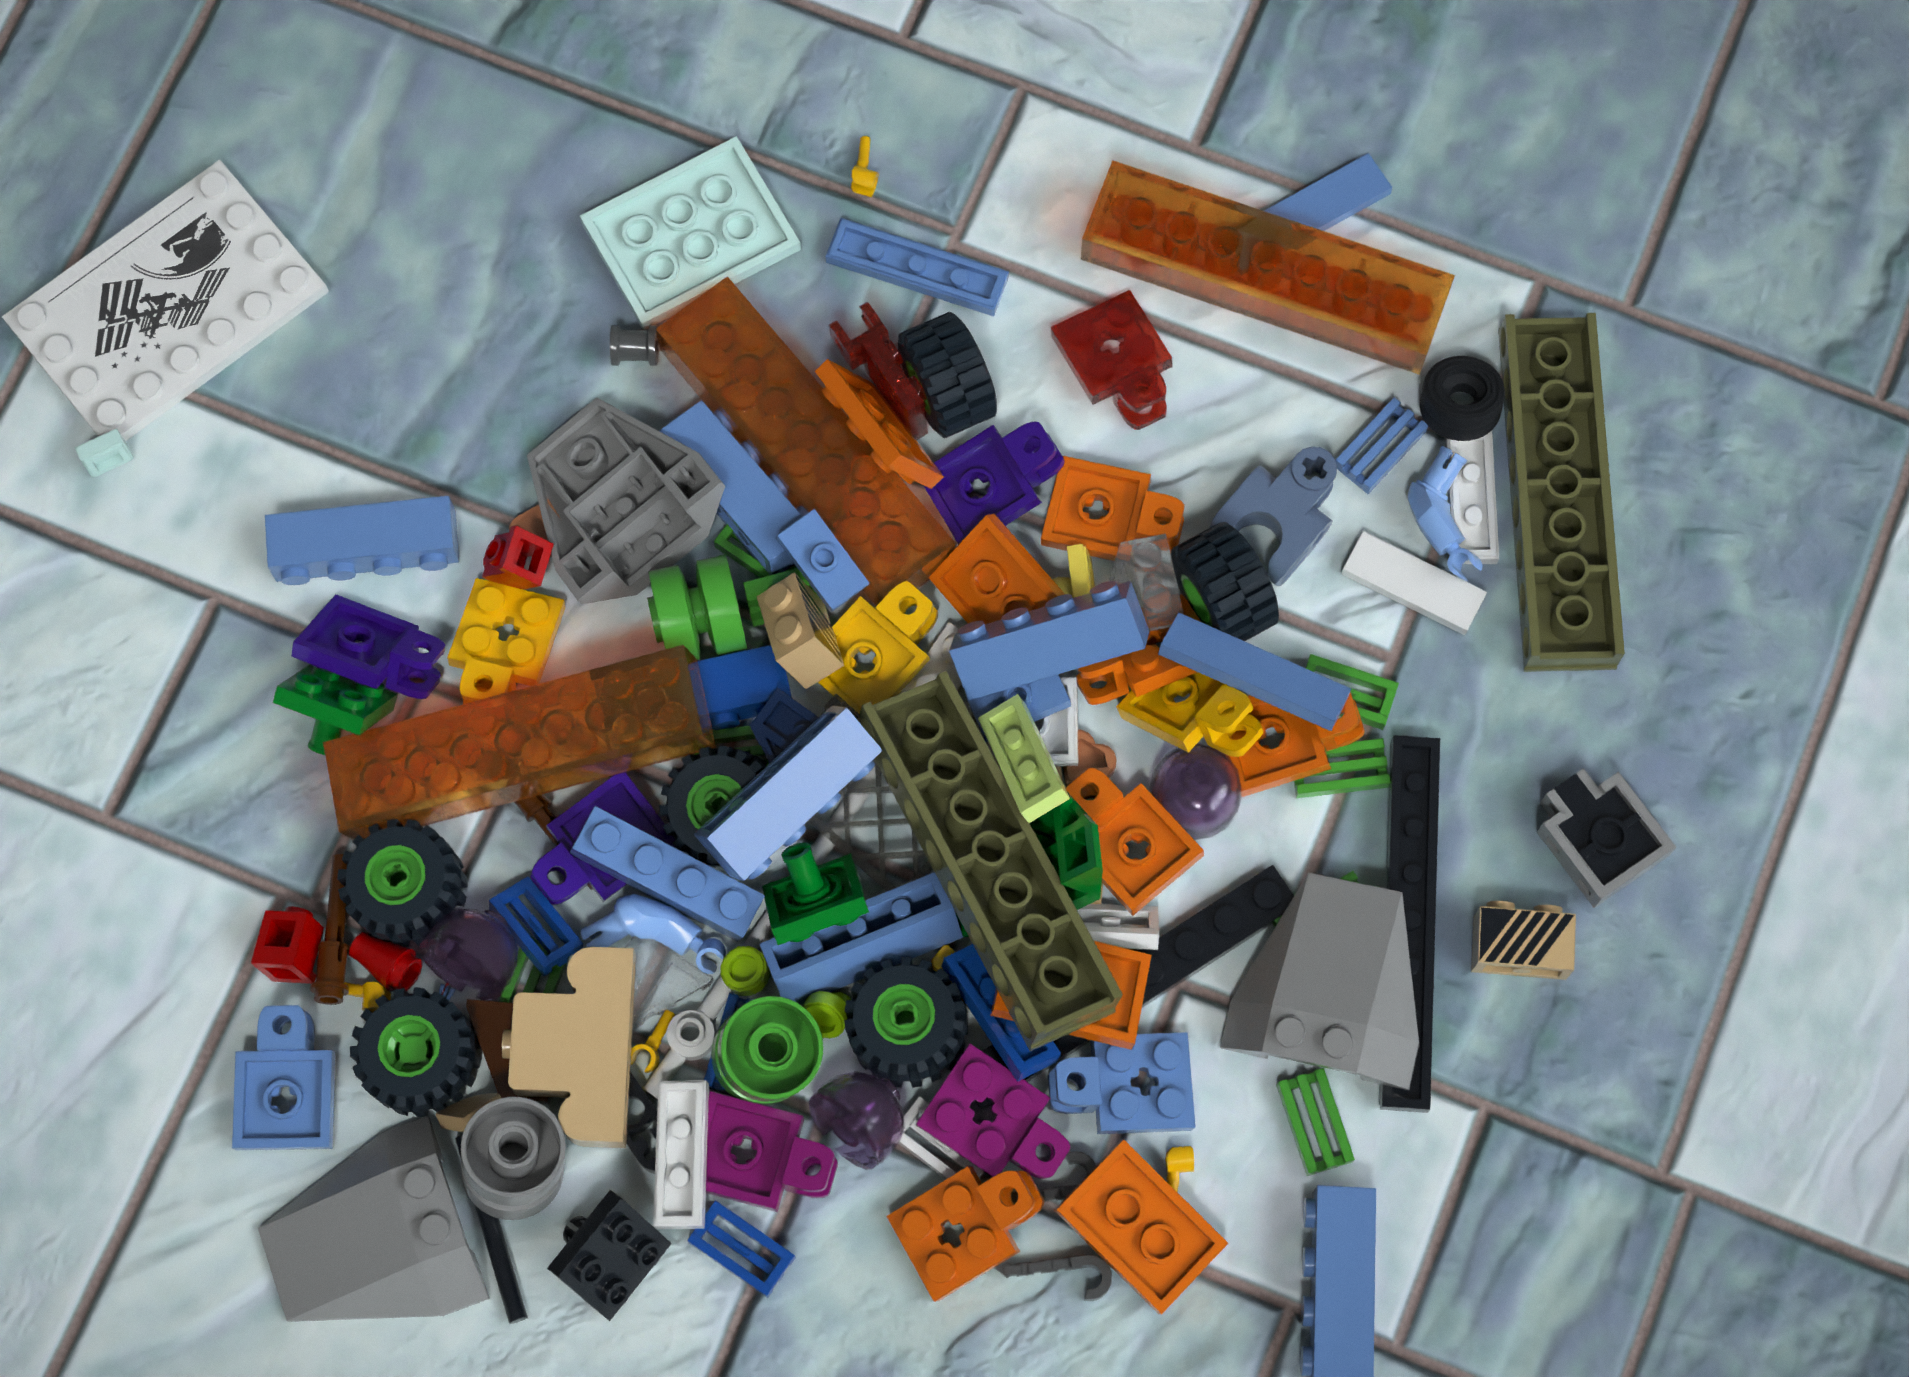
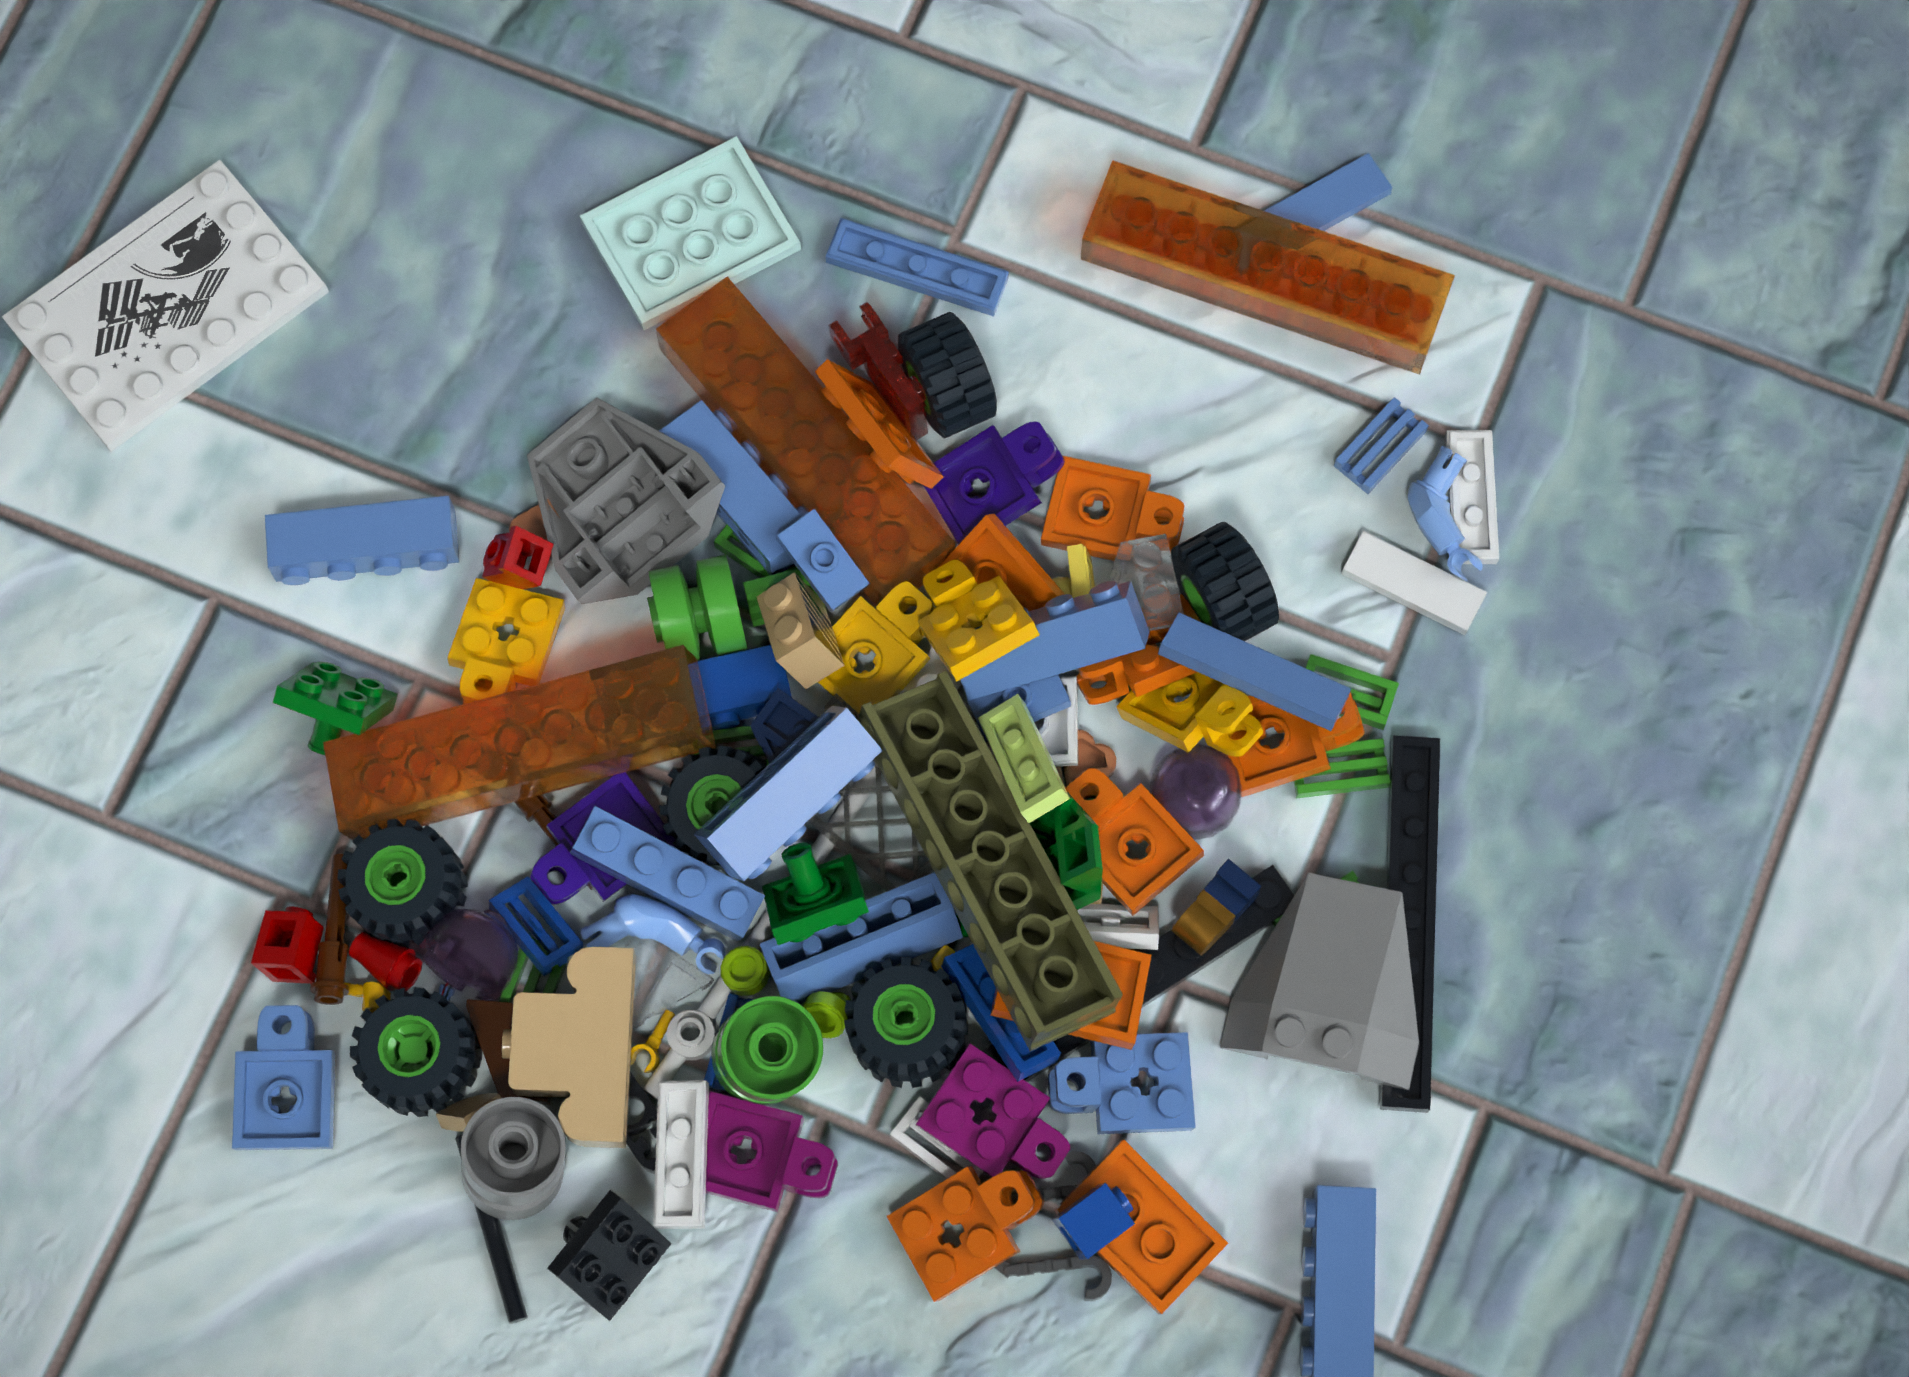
light aqua tile [75,428,134,477] -> none
light grey wedge [258,1116,490,1322] -> none
dark purple plate [291,594,445,699] -> none
dark grey bush [610,325,659,366] -> none
blue tile [687,1200,796,1298] -> none
clear purple cylinder [808,1071,905,1170] -> none
yellow hand [851,136,879,197] -> none
clear red plate [1050,290,1173,430] -> none
yellow hand [1165,1146,1194,1192] -> none
sand blue piece [1210,447,1337,586] -> none
bright green tile [1276,1068,1355,1176] -> none
black tyre [1420,356,1505,441] -> none
brick [1471,901,1576,980] -> none
olive tile [1498,313,1625,672] -> none
piece [1537,768,1676,908] -> none
none -> yellow plate [917,560,1040,682]
none -> blue brick [1051,1183,1135,1260]
none -> leg [1171,858,1262,956]

